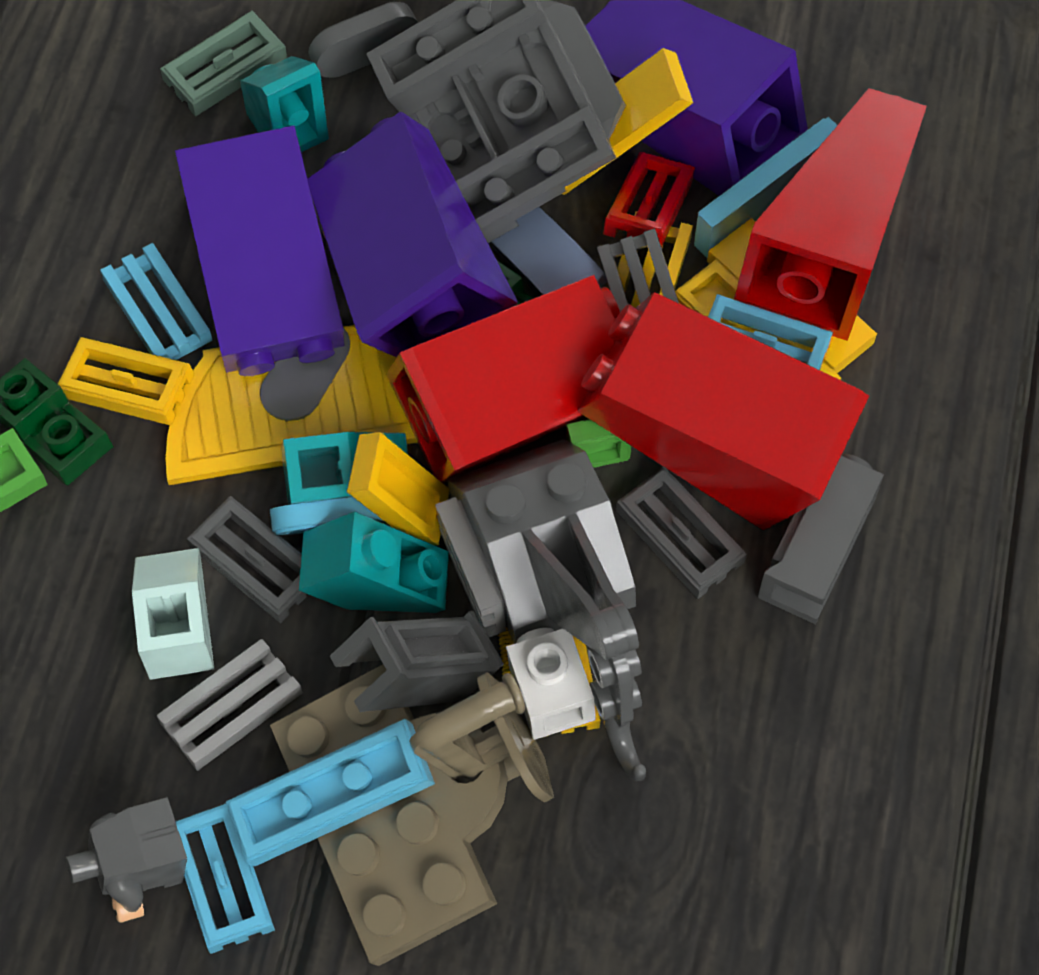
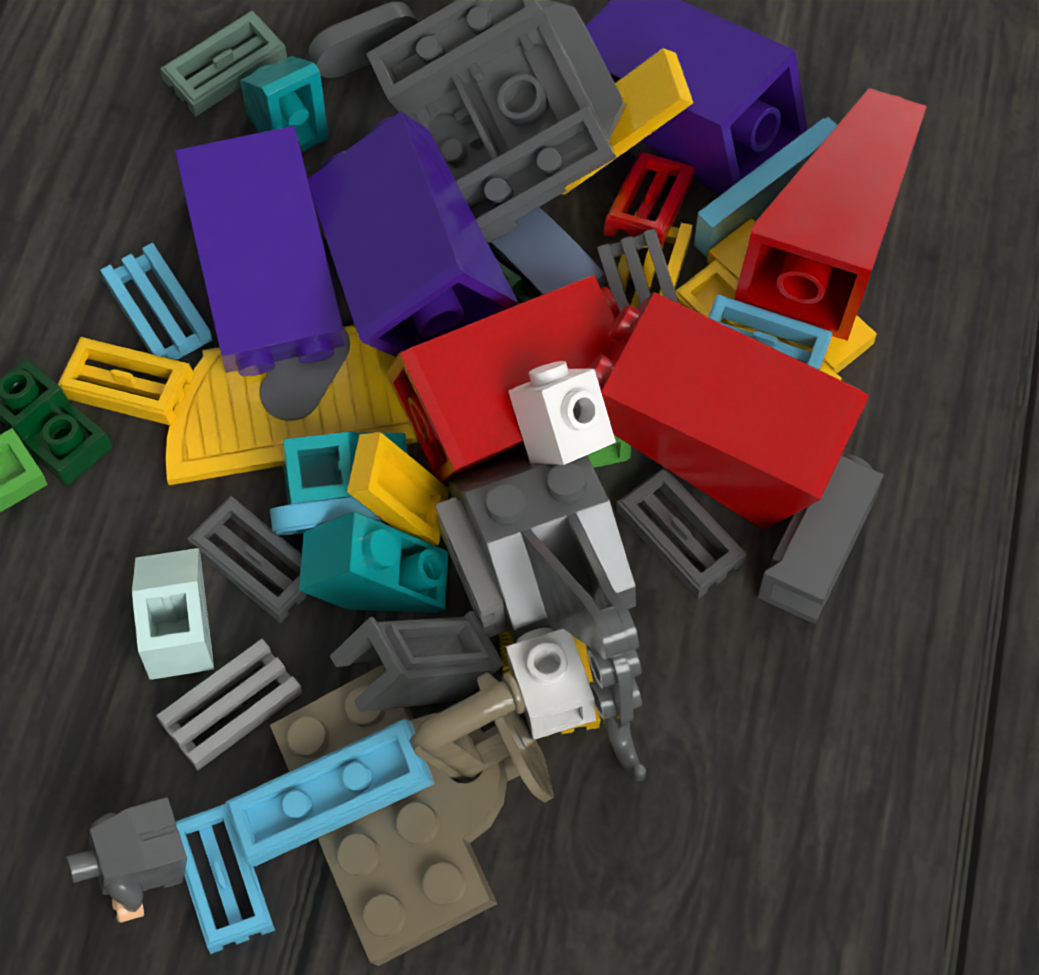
none -> white brick [508,361,616,465]

